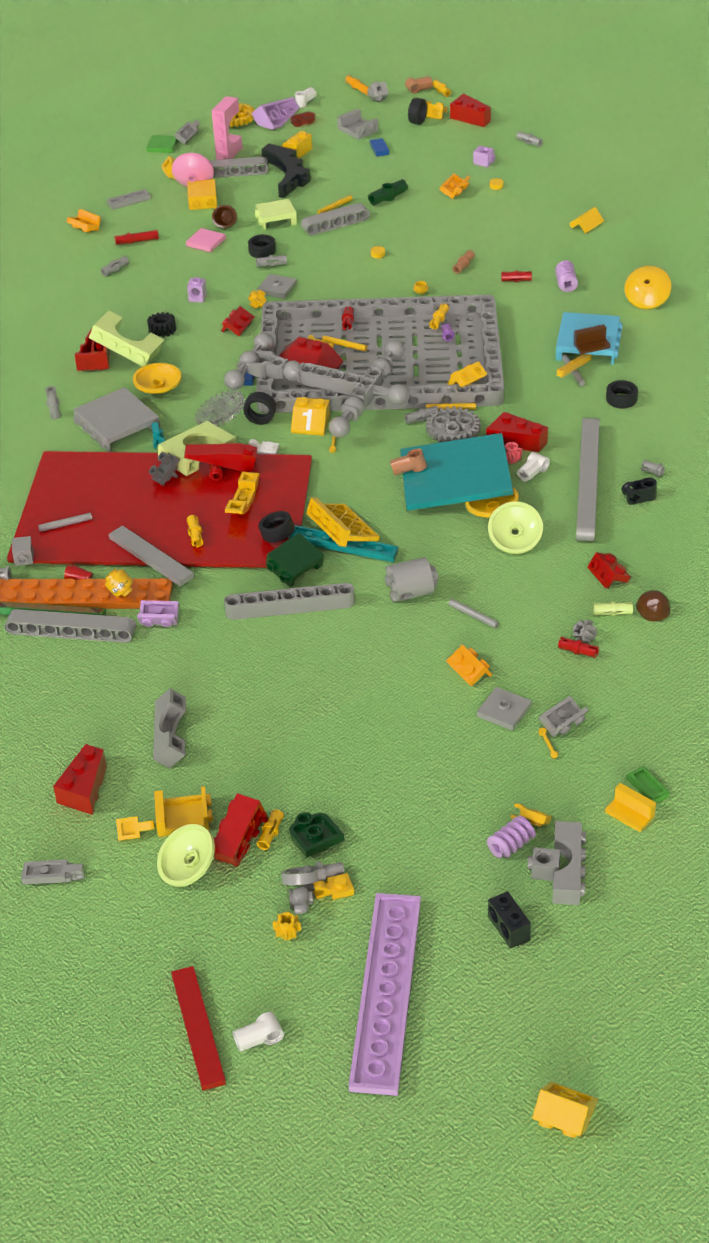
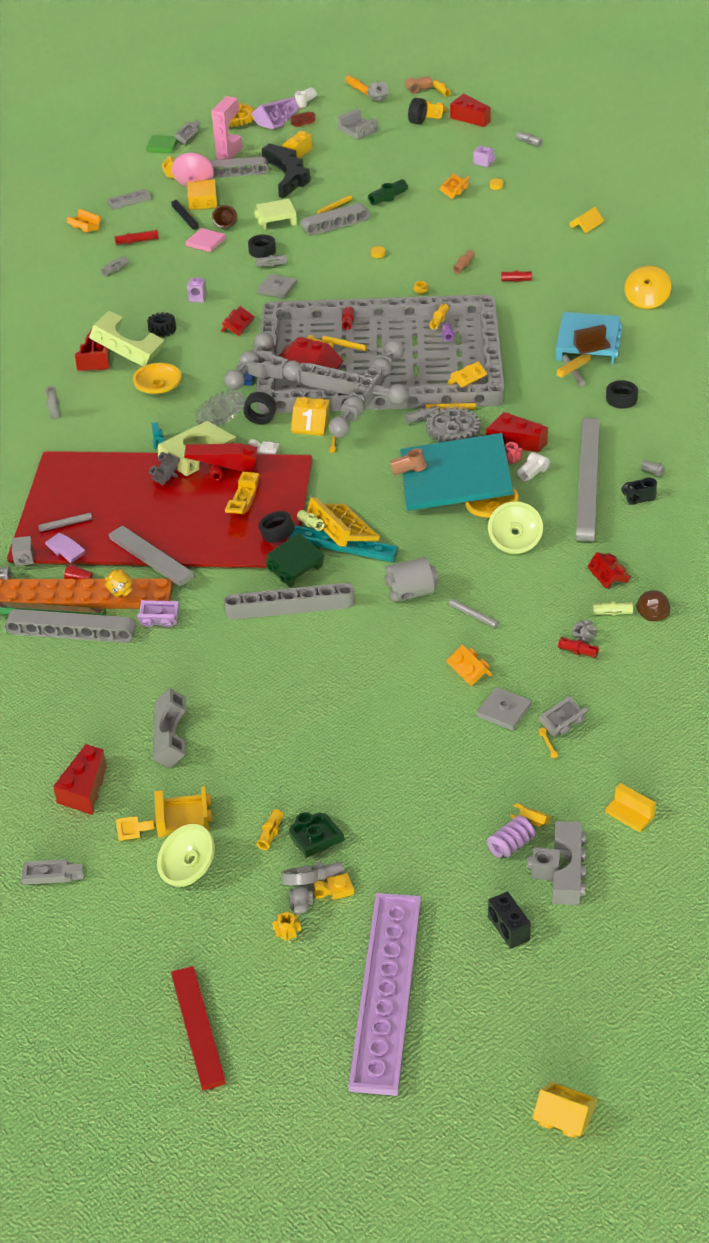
light grey panel [73,387,161,452] -> none
yellow pin [187,515,204,547] -> none
red wedge [213,793,269,866] -> none
white piece [232,1012,284,1052] -> none
yellow gear [248,289,267,309] -> none
blue tile [370,138,389,156] -> none
lavender piece [555,260,578,292] -> none
bright green tile [627,766,670,804] -> none
none -> lavender slope [45,533,85,563]
none -> black axle [171,199,199,230]
none -> yellowish green pin [297,510,325,531]

